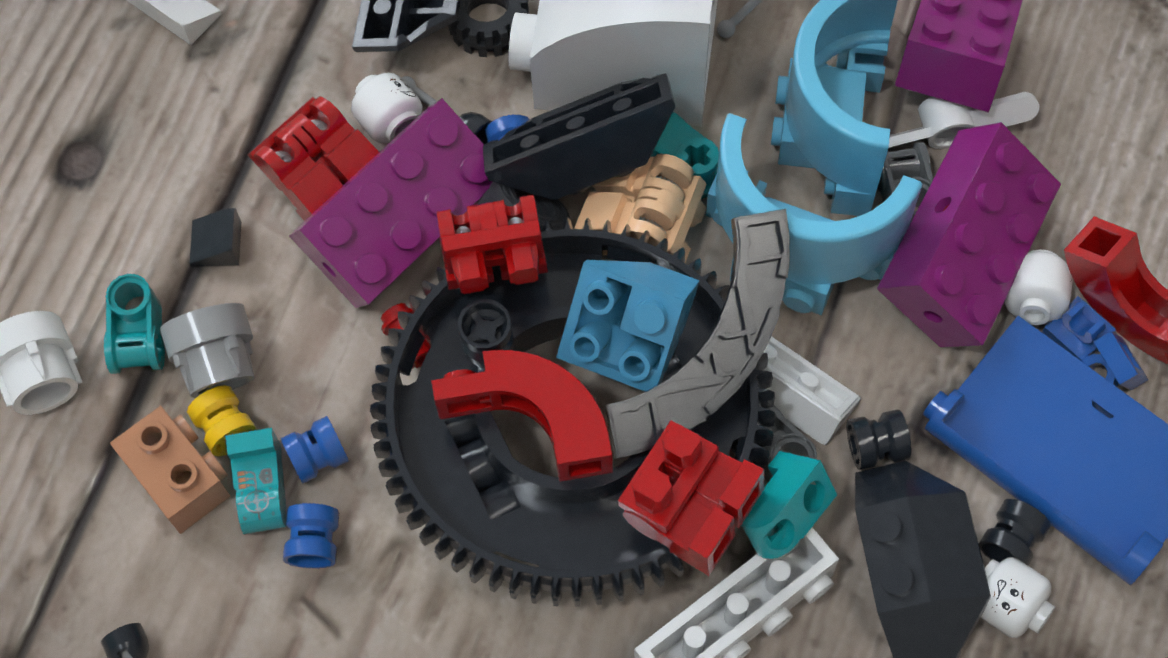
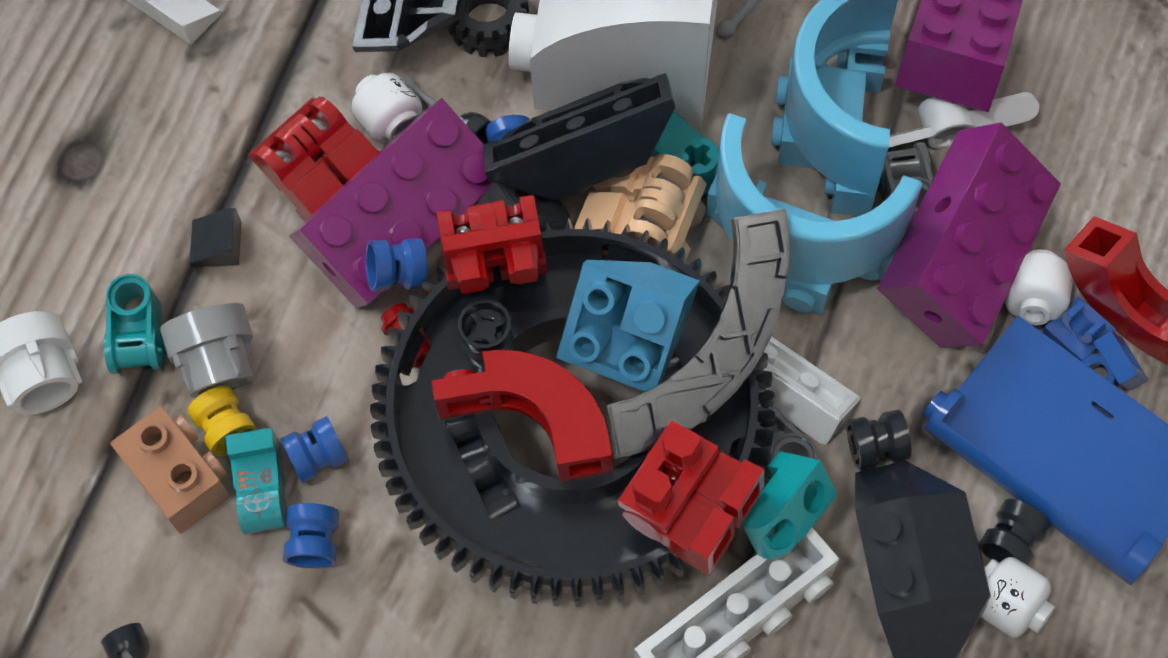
none -> blue wheel [365,238,428,292]

